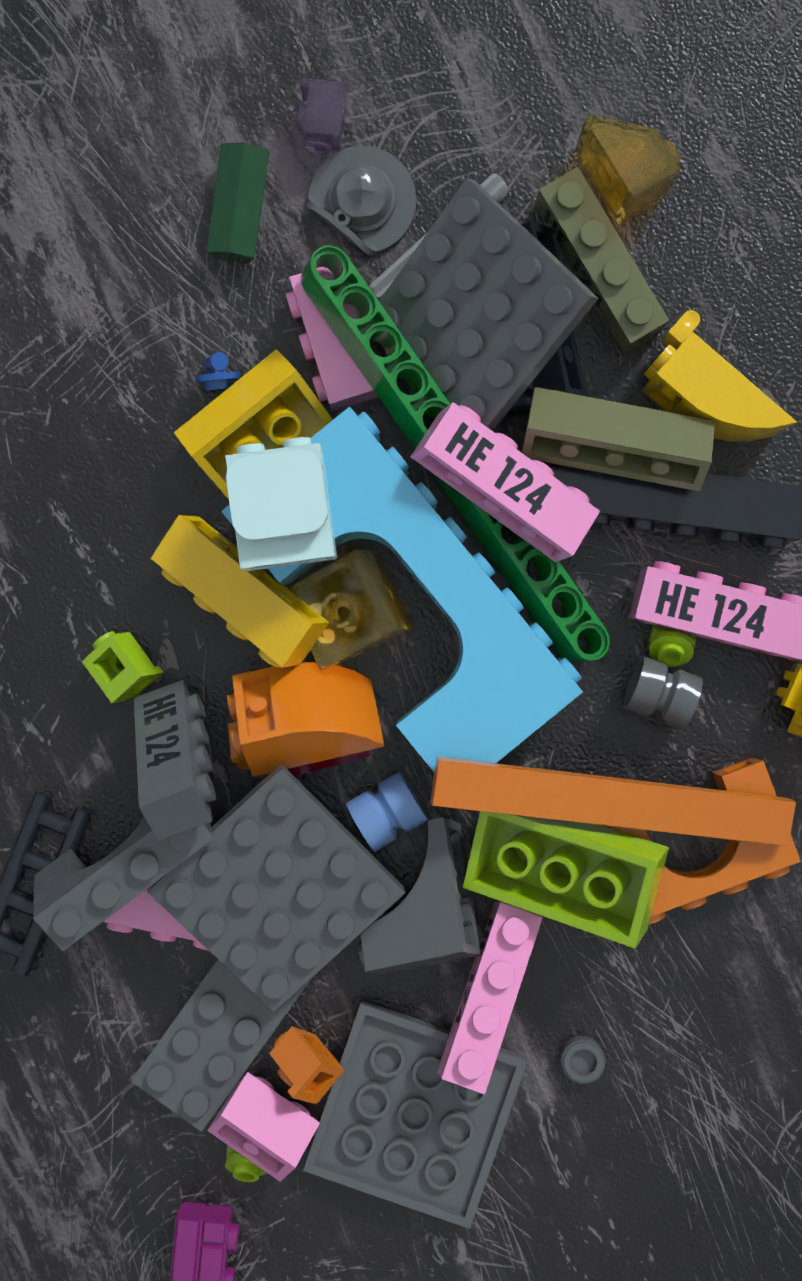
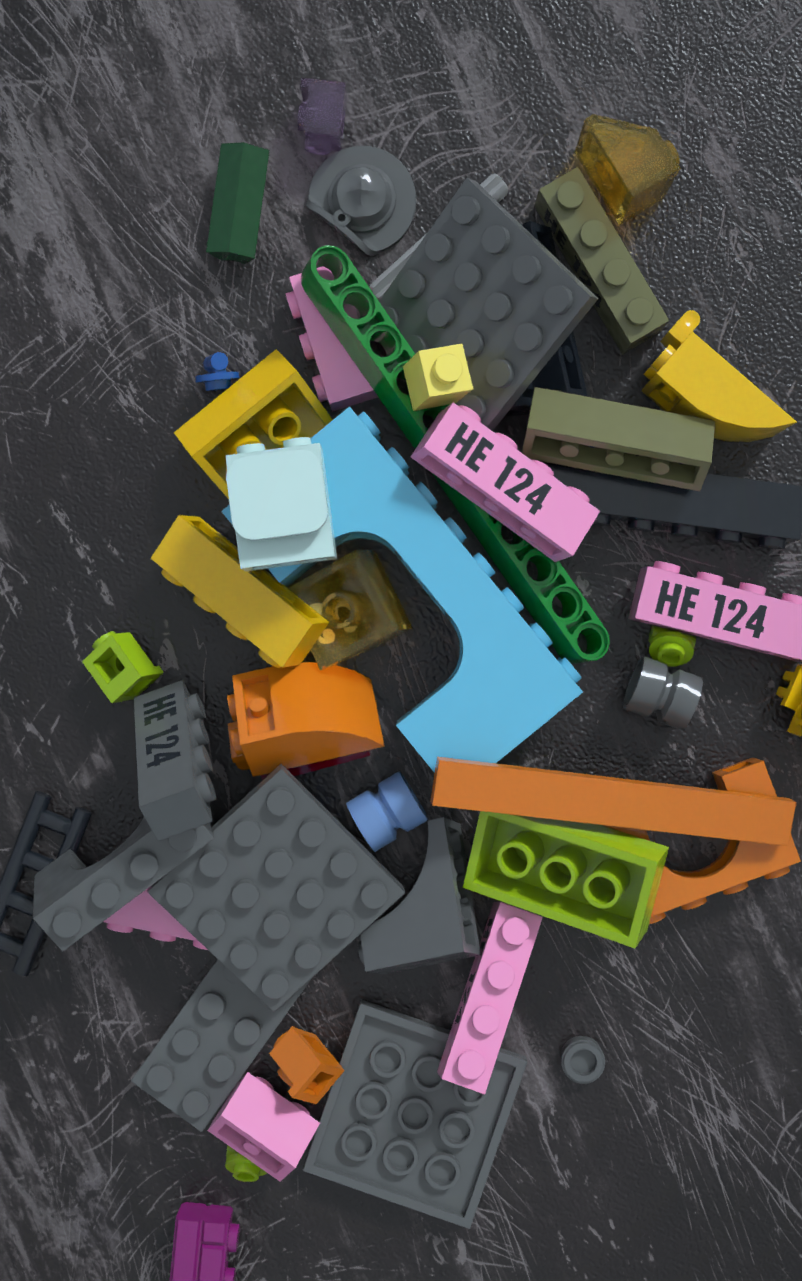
none -> light yellow brick [403,344,473,411]

